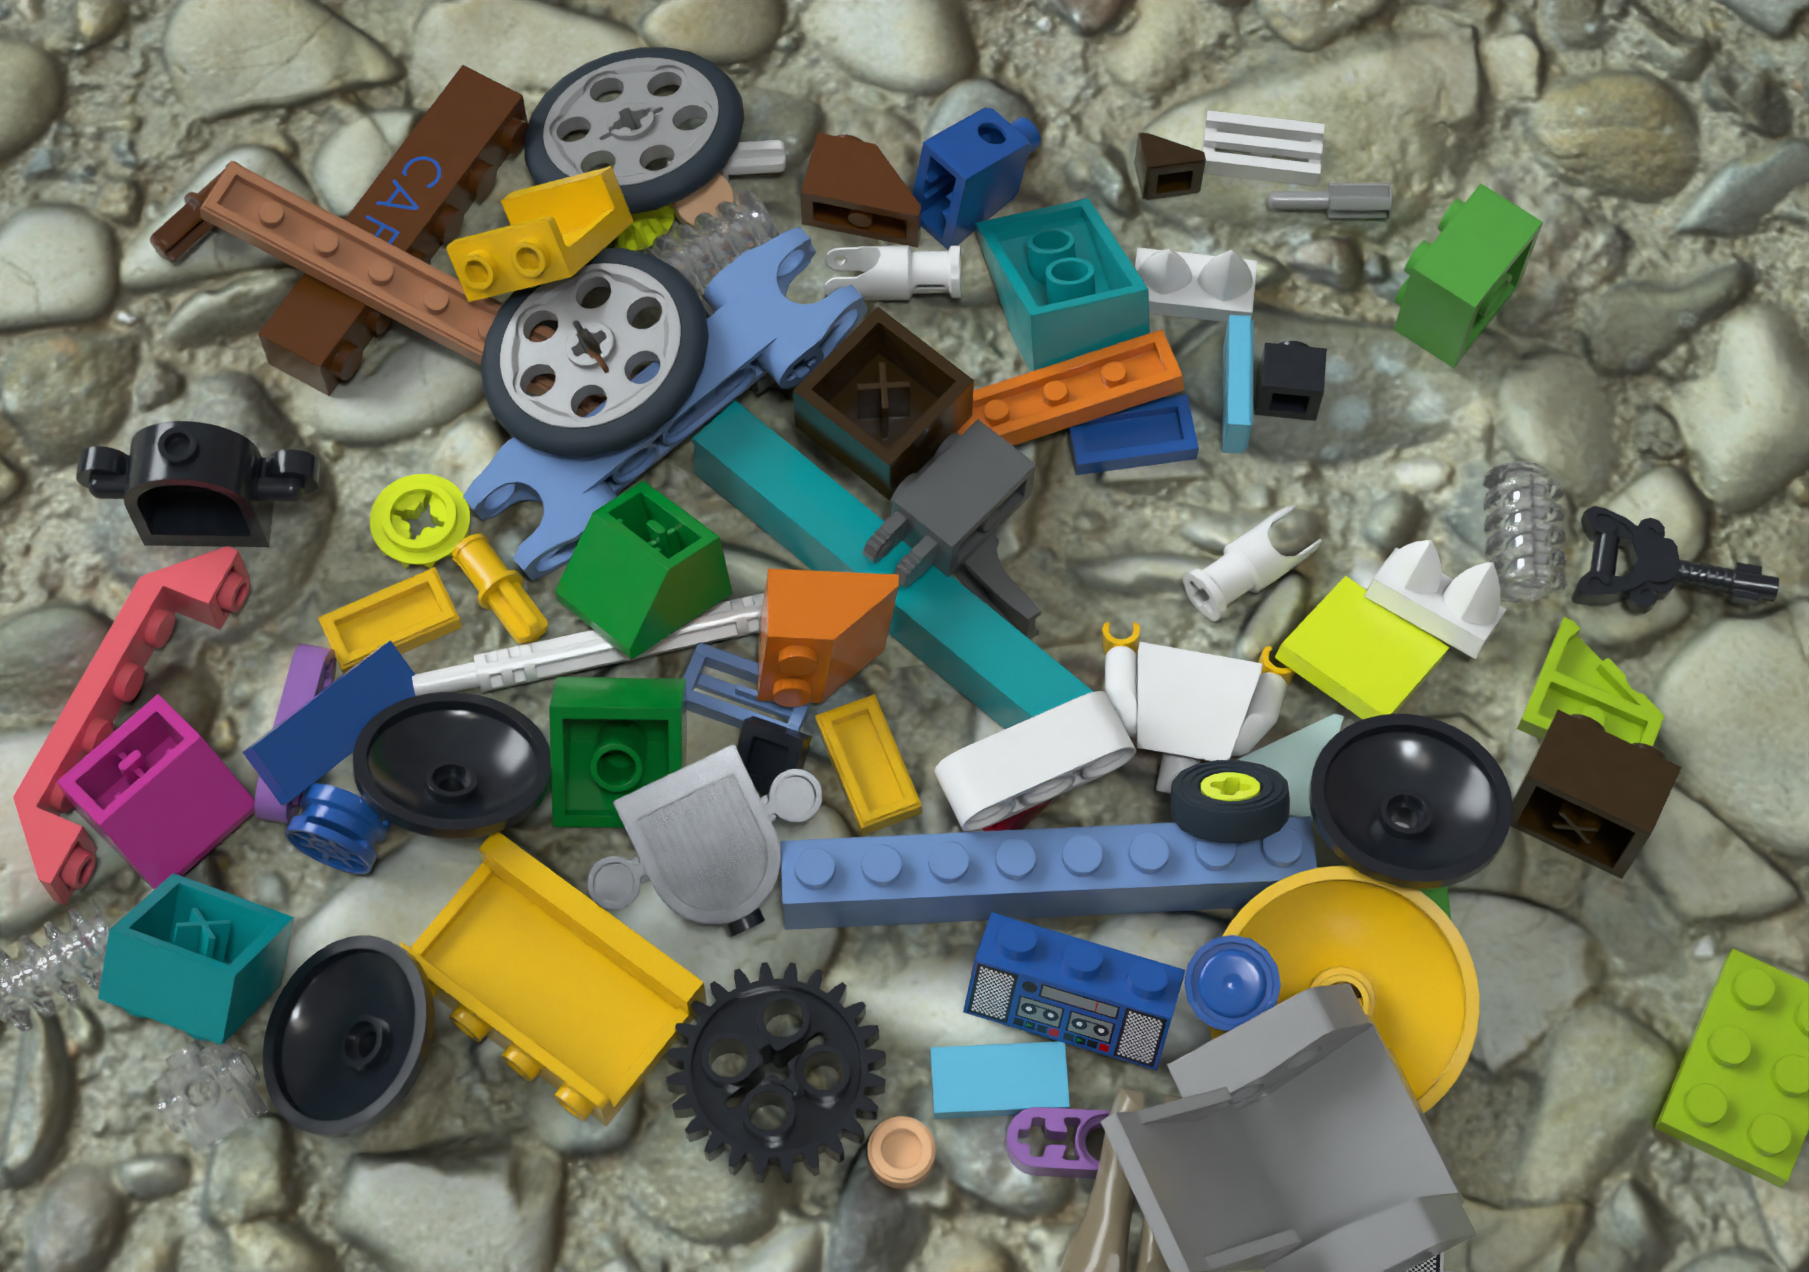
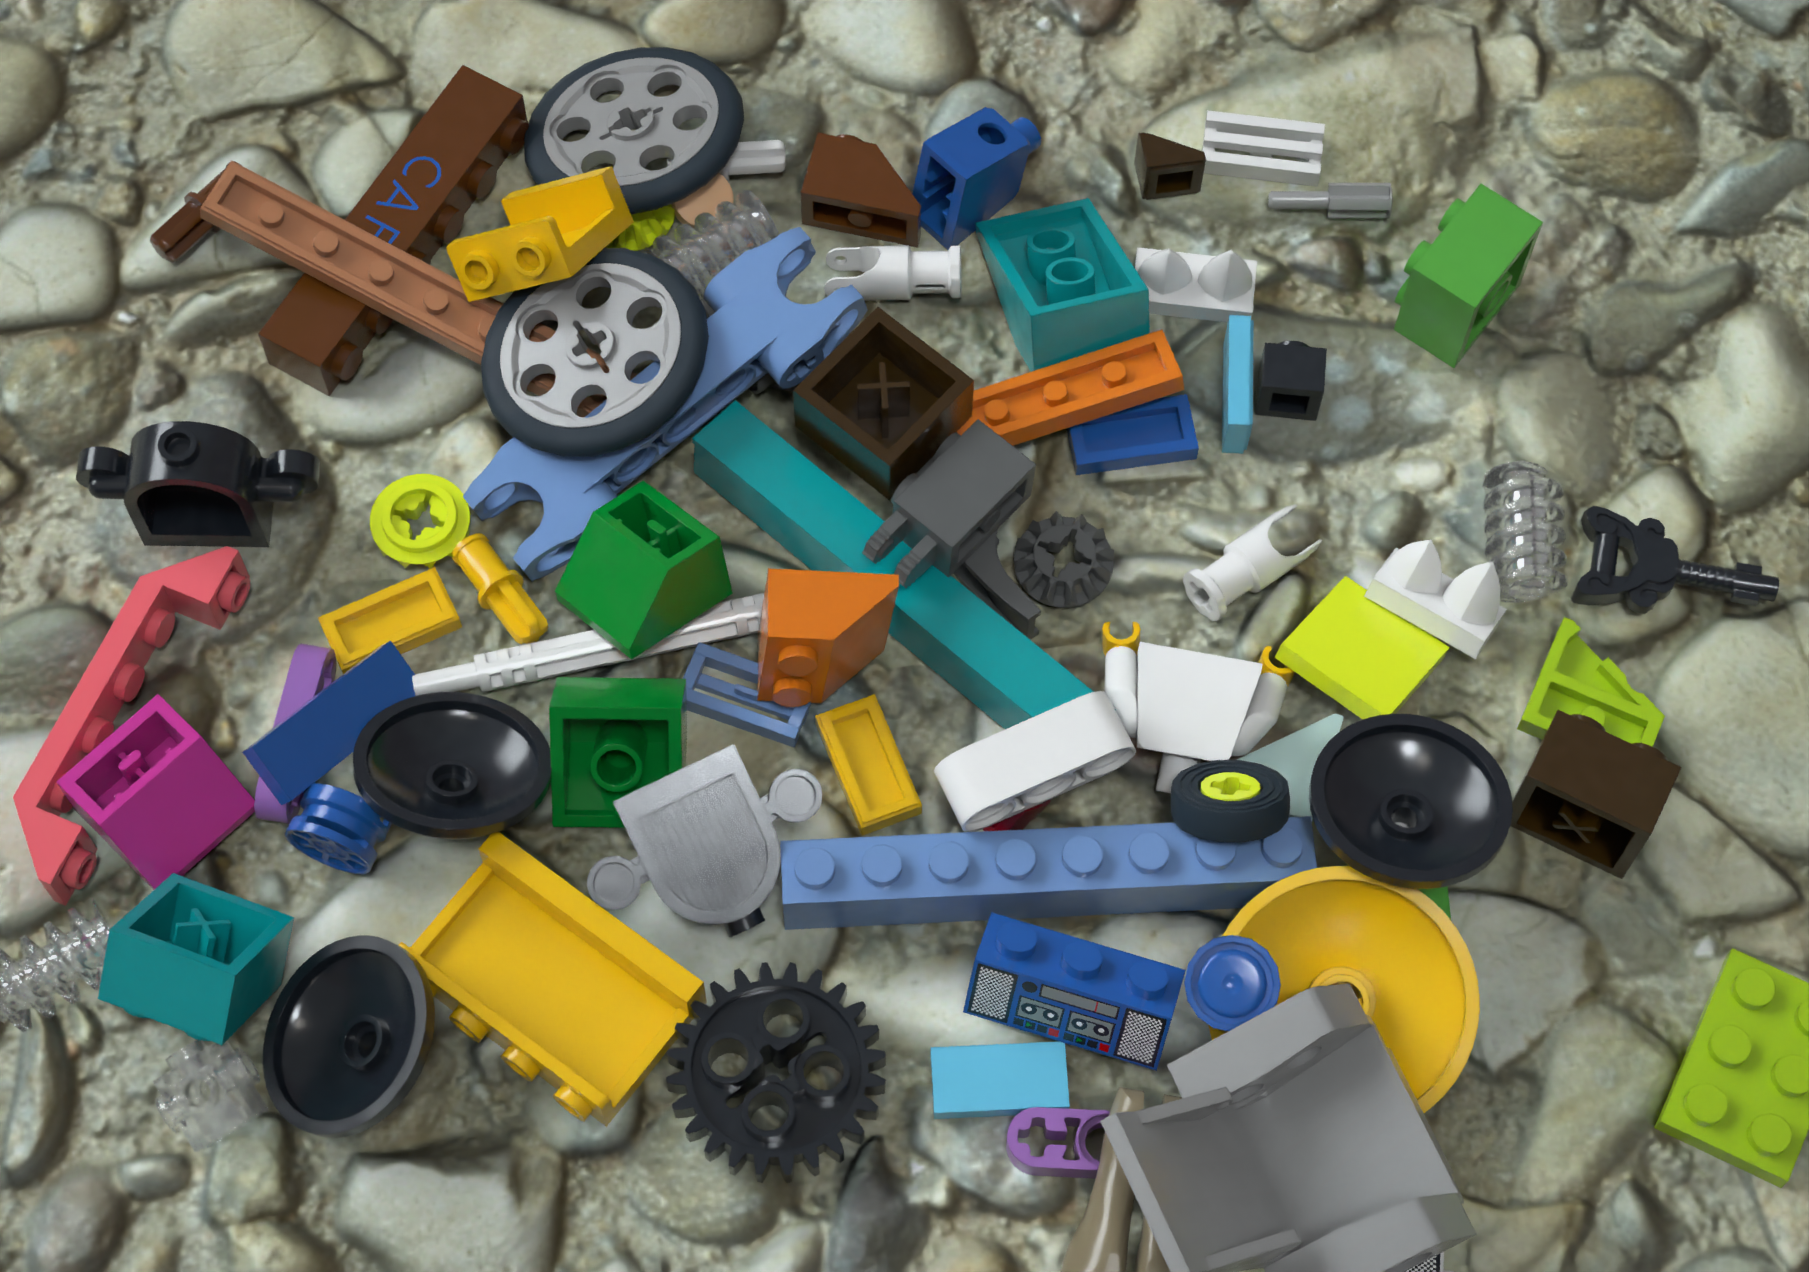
black plate [737,716,812,794] -> none
light nougat tile [867,1116,936,1189] -> none
none -> dark grey gear [1013,511,1114,608]

